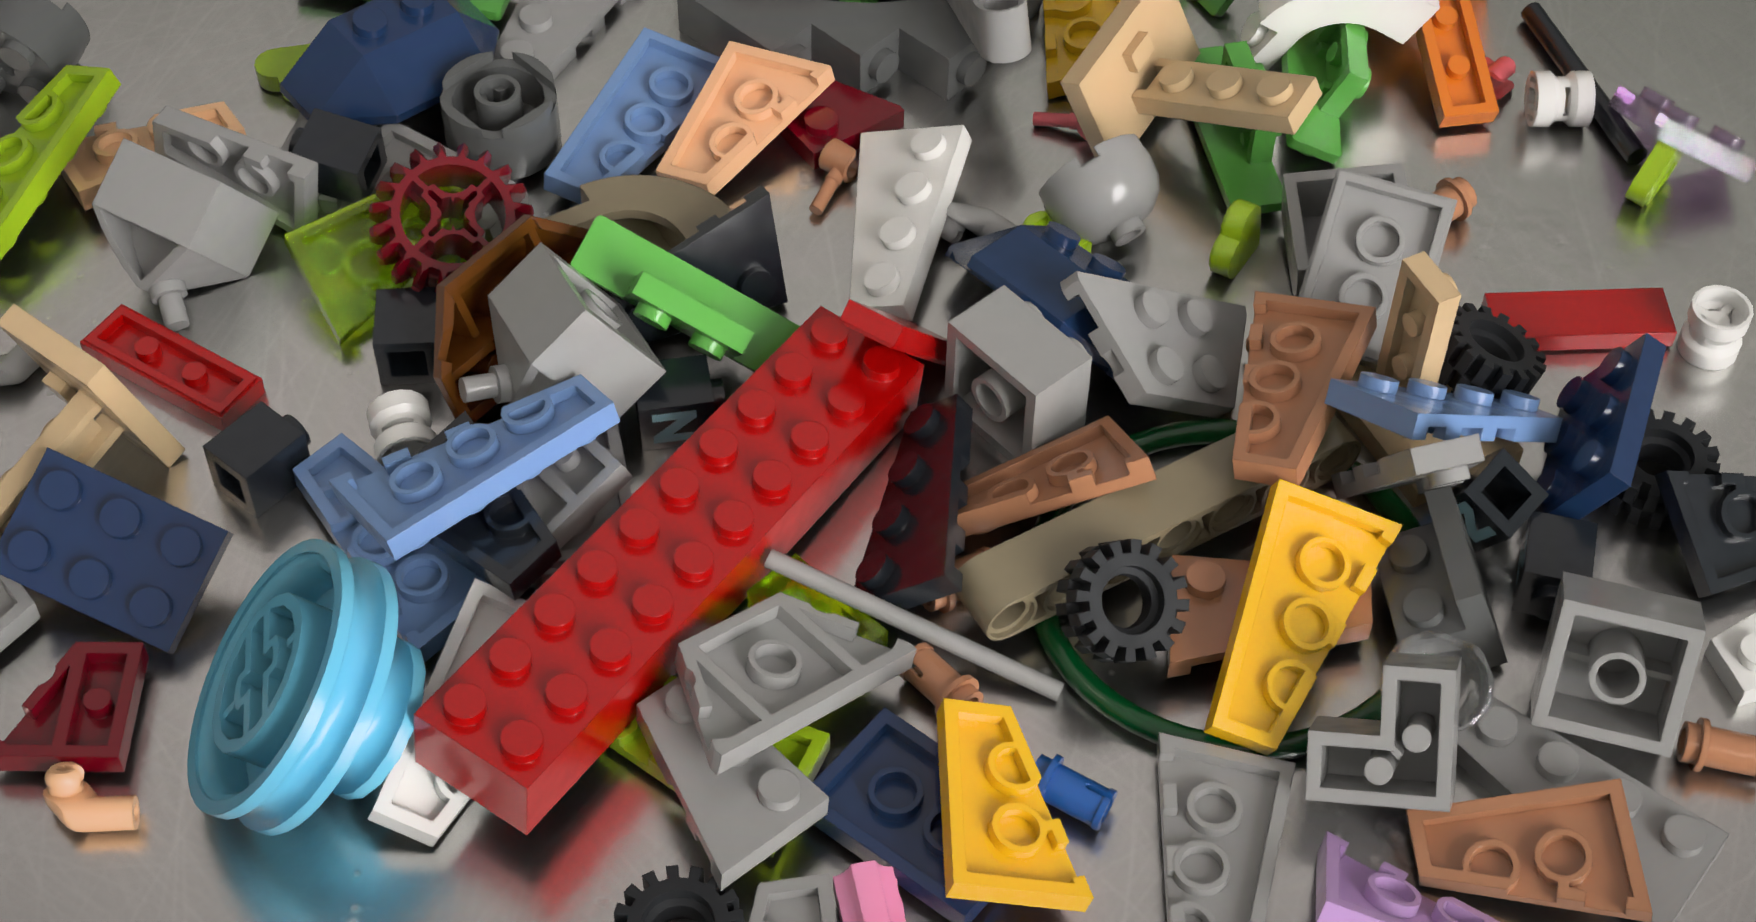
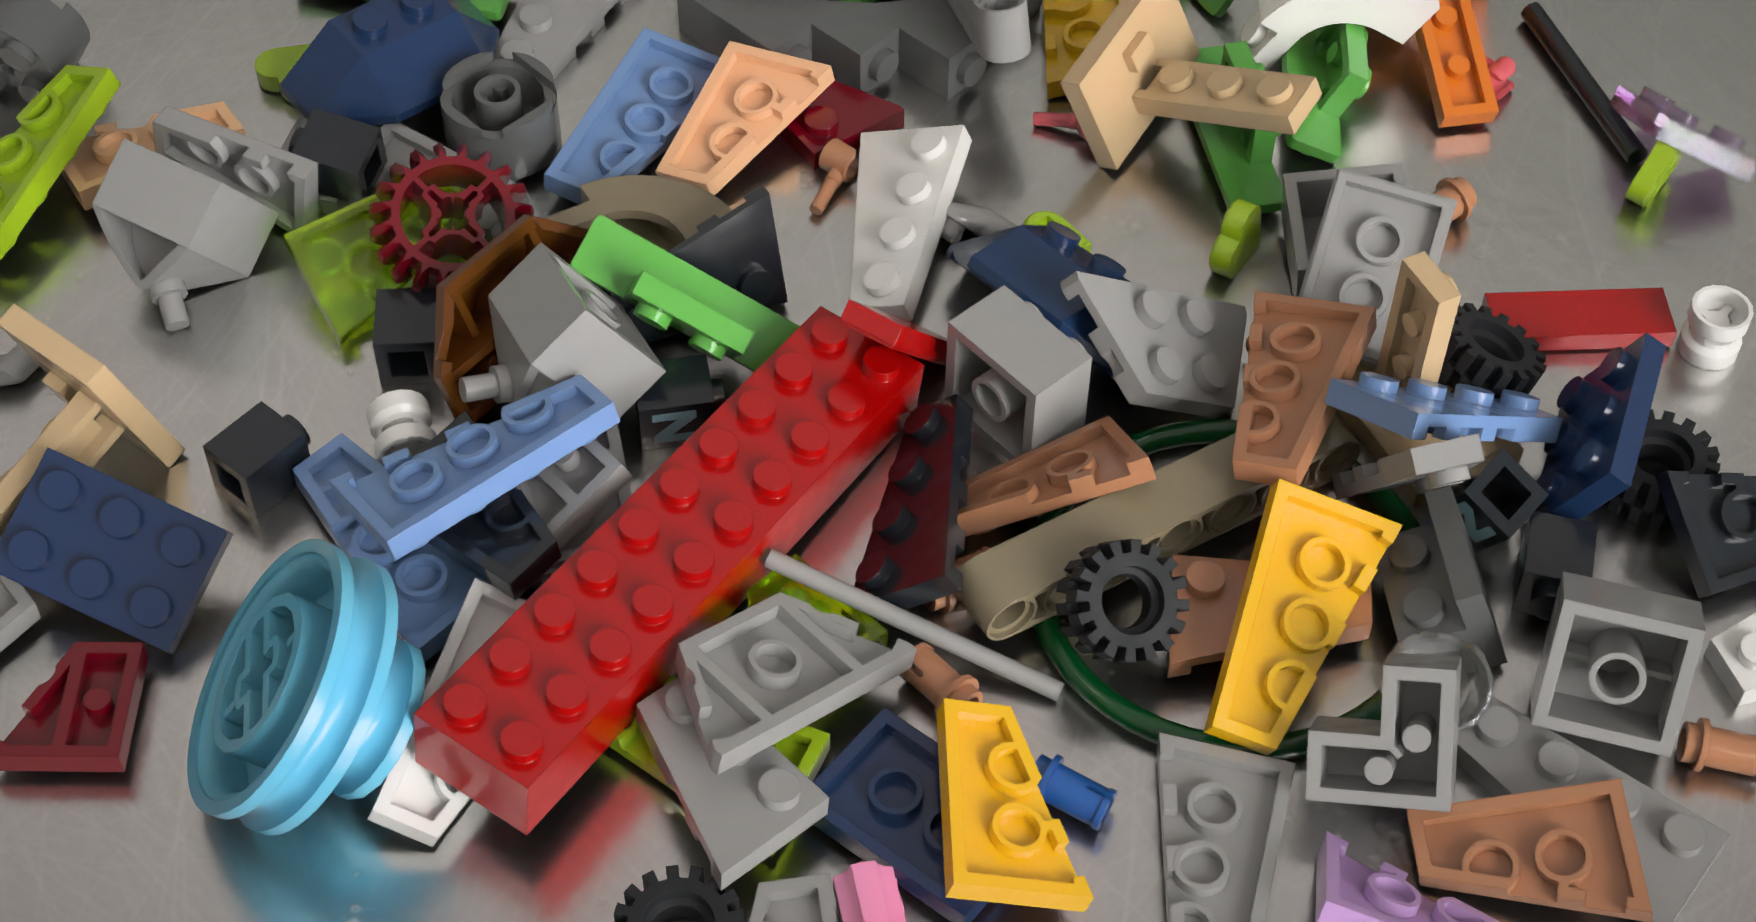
light nougat arm [43,762,140,832] -> none
red tile [80,304,266,431] -> none
light grey cylinder [1039,134,1160,246] -> none
white wheel [1524,71,1596,127] -> none

